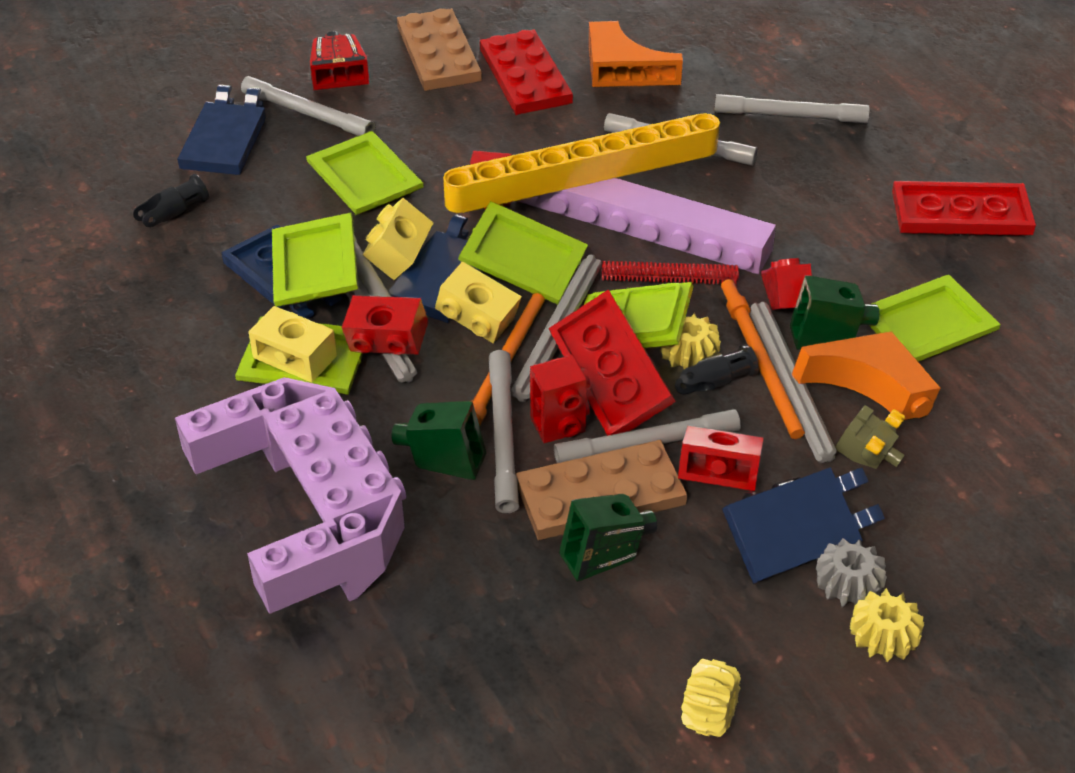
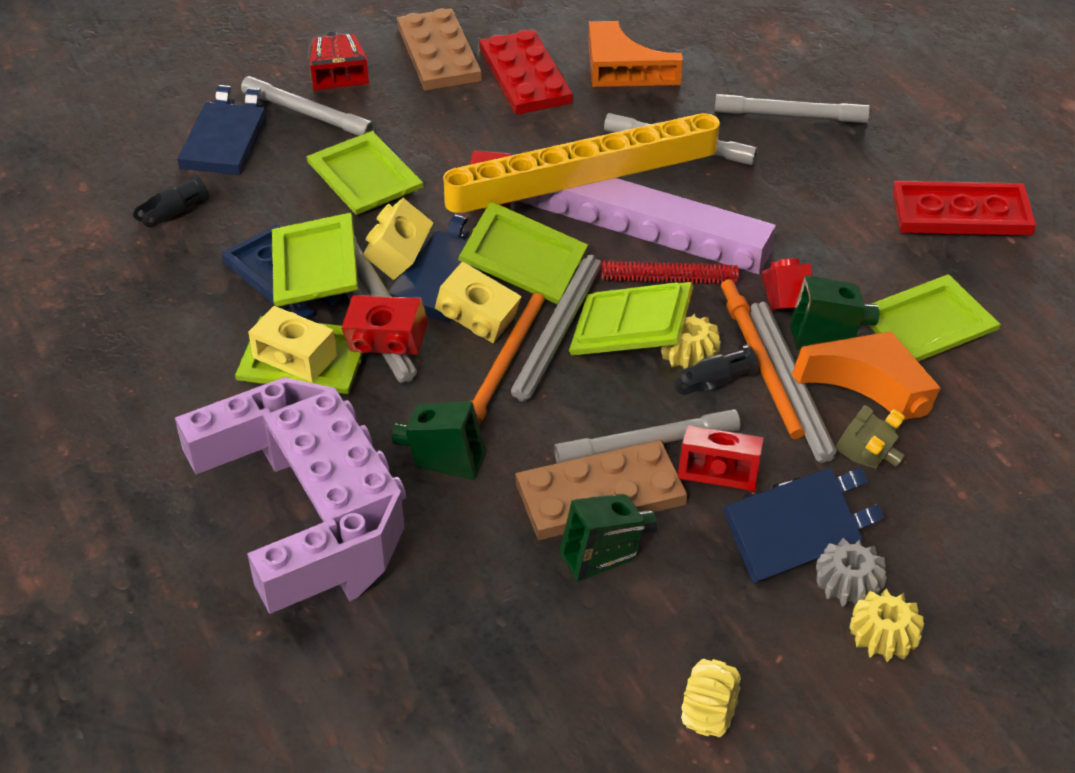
light grey piece [489,350,519,513] -> none
red brick [530,355,591,444] -> none
red plate [548,290,676,436] -> none

